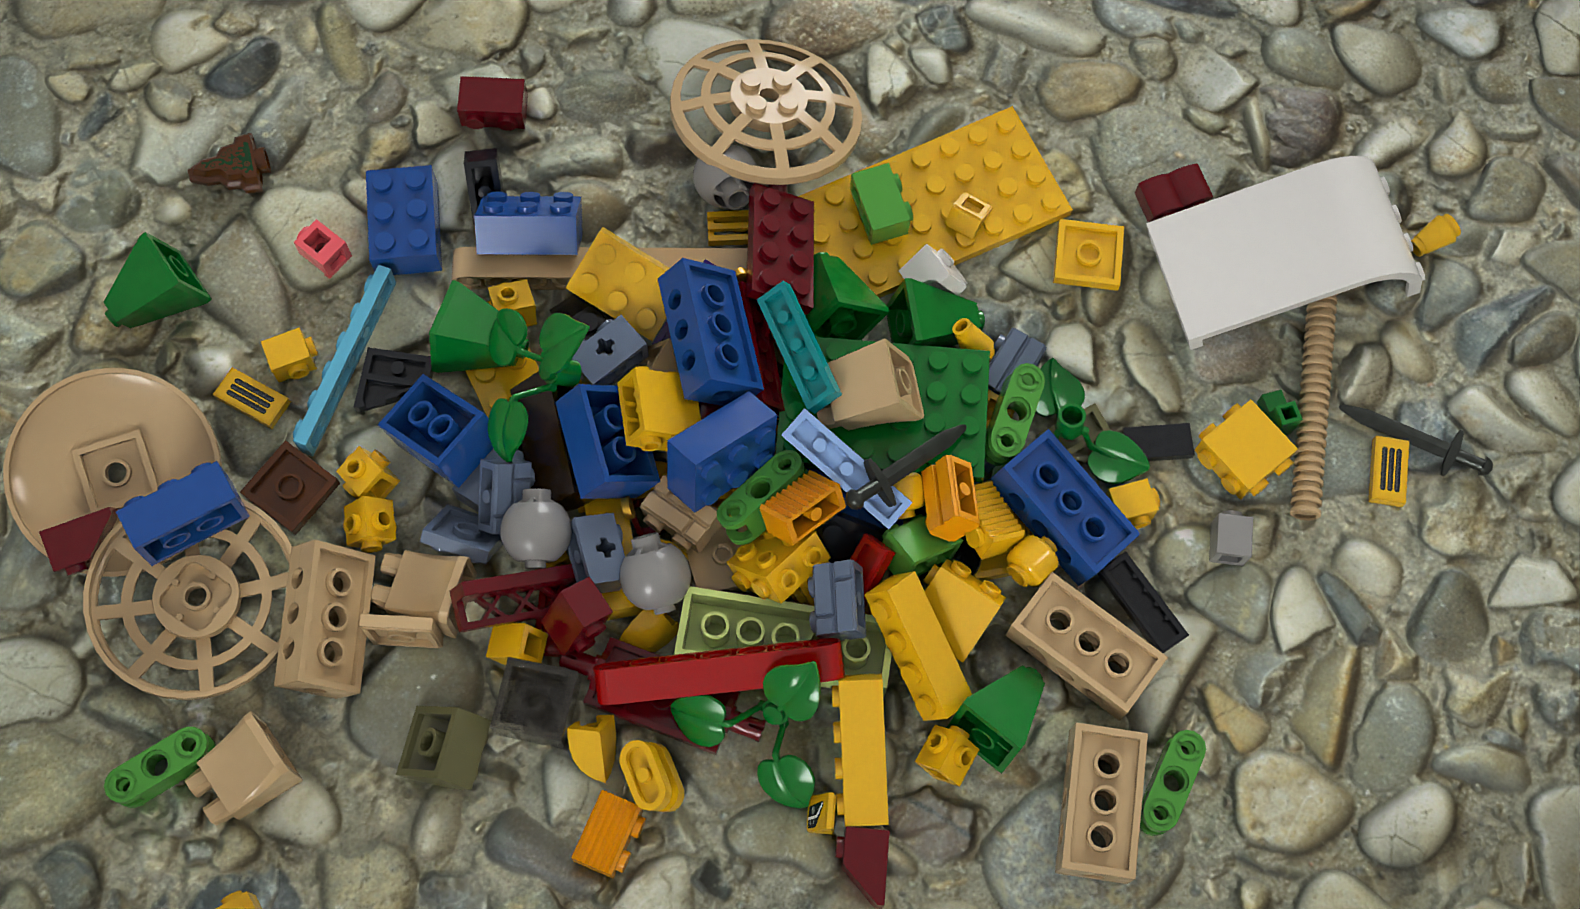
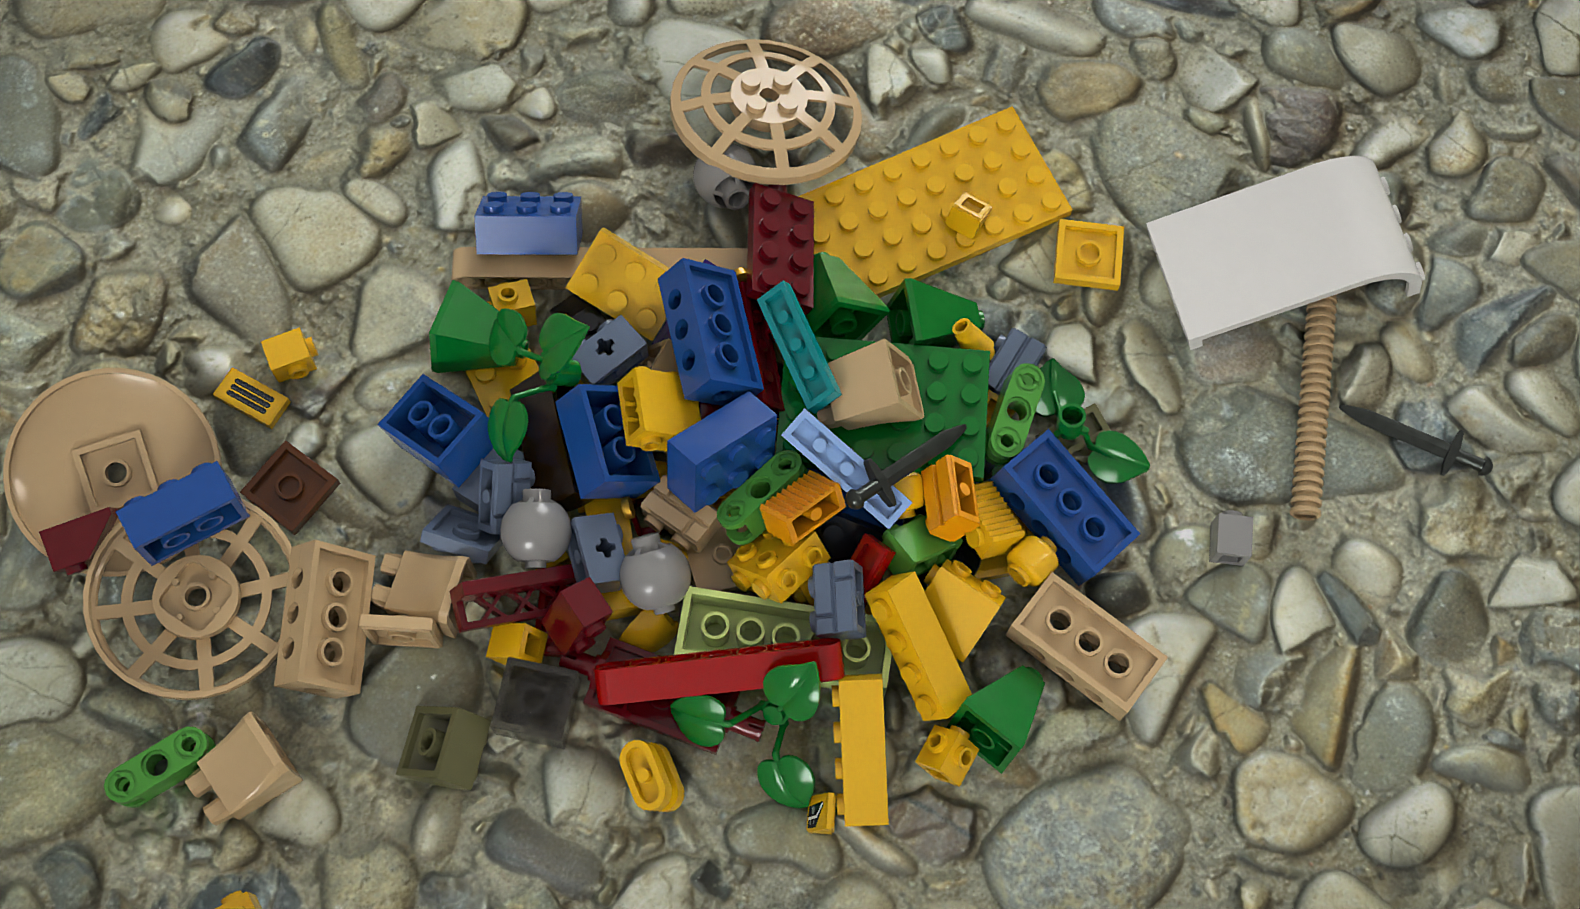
green slope [104,232,212,329] -> none
reddish brown rock [188,133,271,194] -> none
coral brick [293,219,352,279] -> none
medium azure plate [293,264,397,457] -> none
yellow brick [336,446,400,499] -> none
yellow brick [343,496,397,553] -> none
black wing [353,347,434,412] -> none
blue brick [366,165,442,275] -> none
dark red brick [457,76,528,131] -> none
black slope [463,148,503,225] -> none
yellow brick [567,715,617,783] -> none
light orange brick [571,790,646,879] -> none
yellow tile [707,210,749,246] -> none
dark red slope [835,827,890,909] -> none
bright green brick [850,163,913,245] -> none
white brick [899,244,968,296] -> none
tan brick [1055,722,1148,884] -> none
black plate [1097,551,1189,654] -> none
yellow brick [1106,478,1160,529] -> none
black tile [1121,423,1195,461] -> none
dark red brick [1135,163,1213,222] -> none
bright green piece [1140,730,1206,836] -> none
yellow brick [1194,399,1298,500] -> none
green piece [1257,389,1303,435] -> none
yellow tile [1368,435,1409,507] -> none
yellow cone [1411,214,1461,257] -> none

